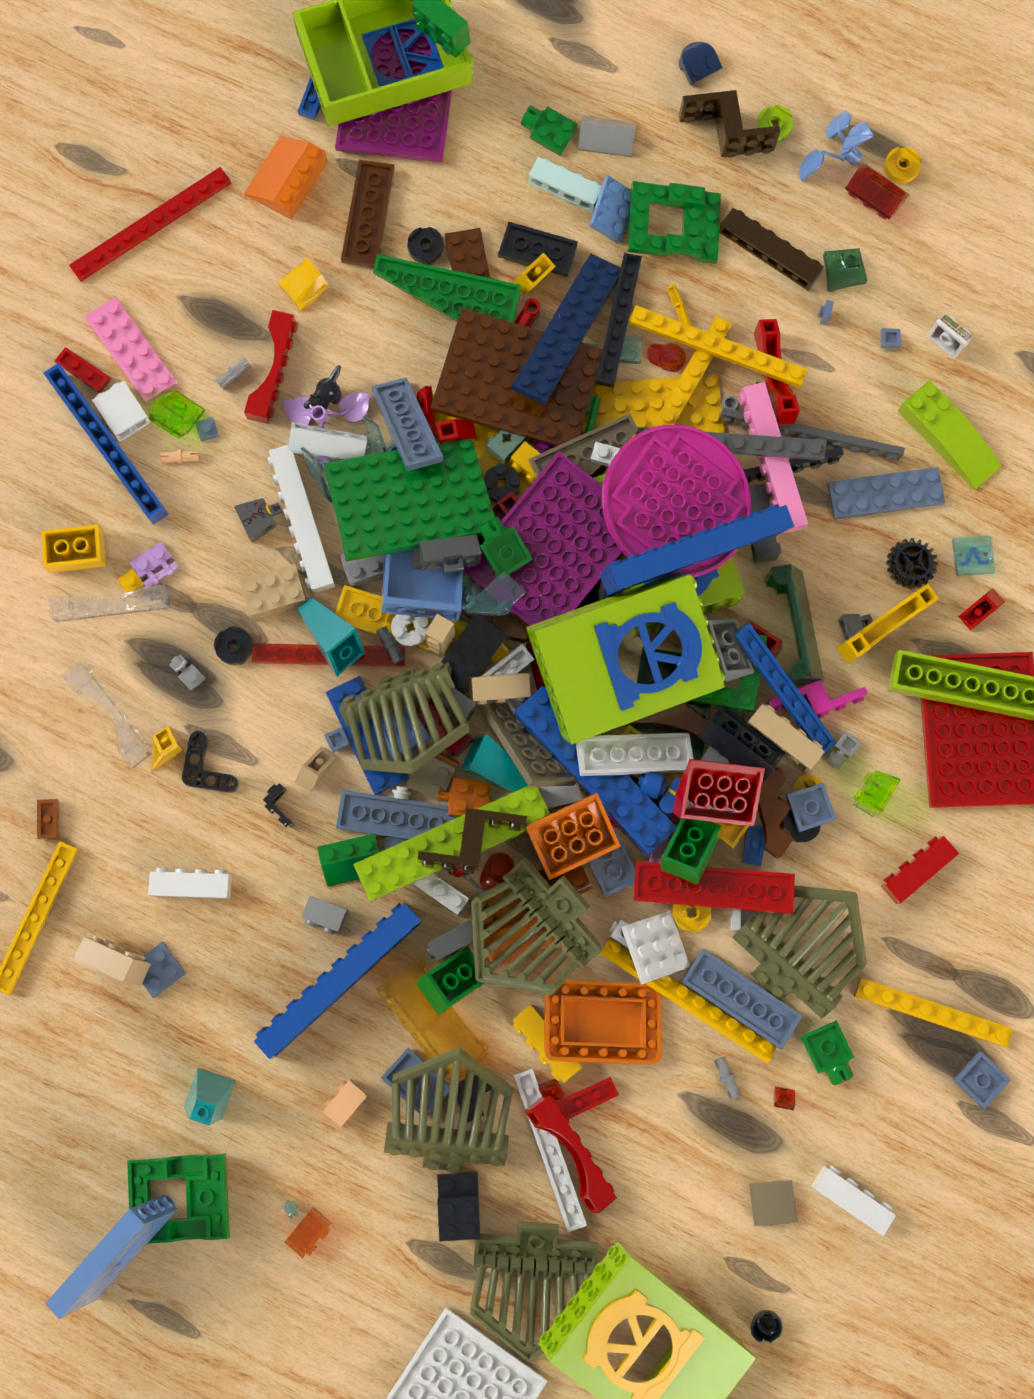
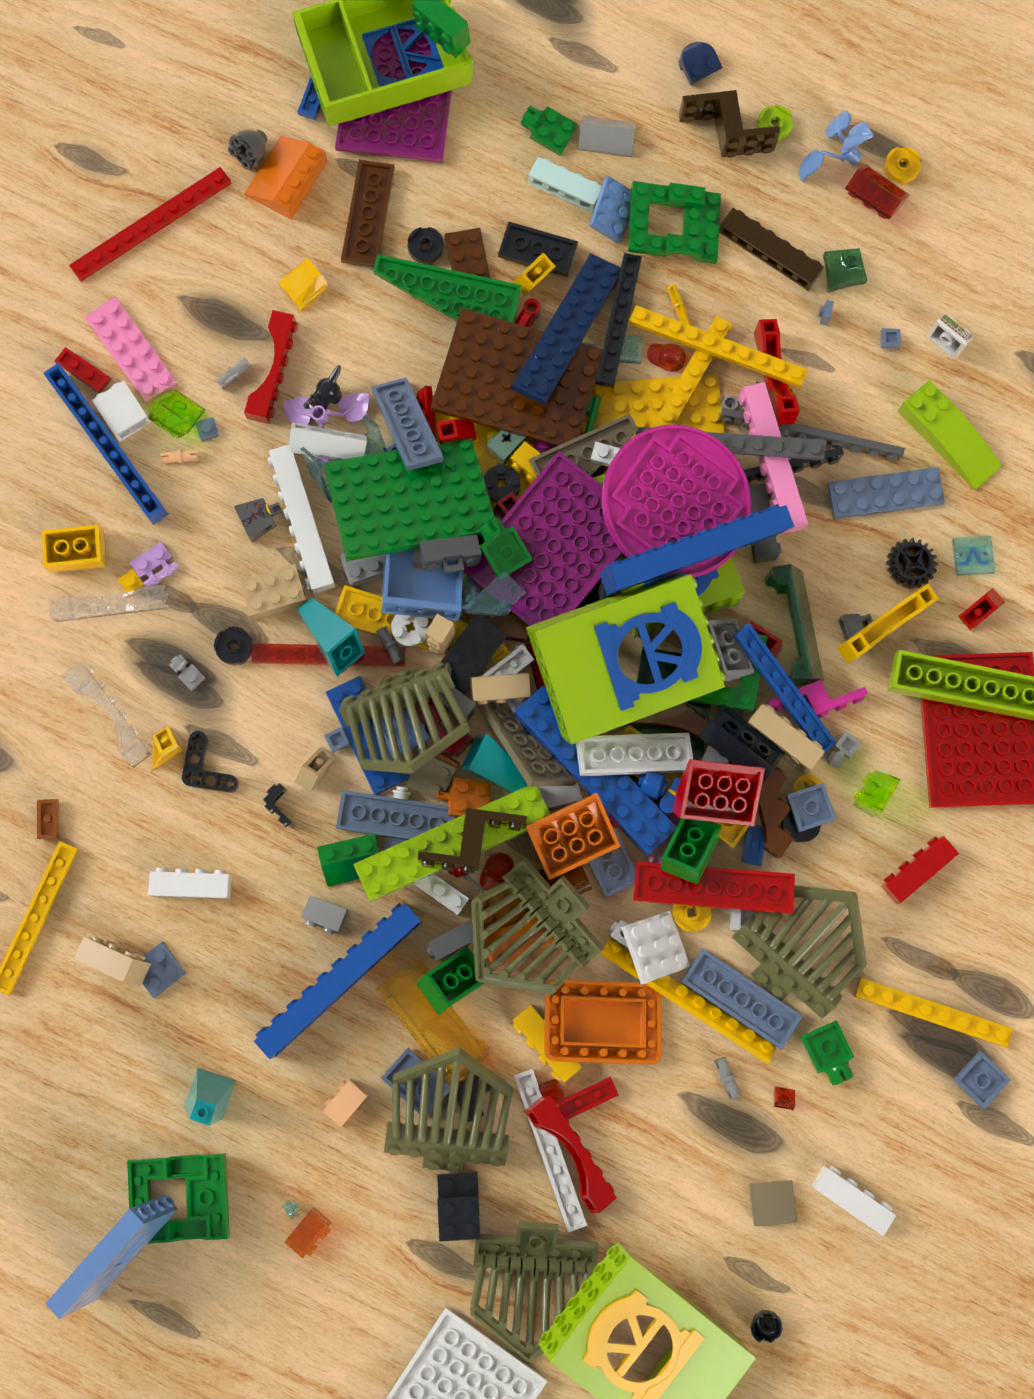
none -> dark grey piece [228,129,267,170]

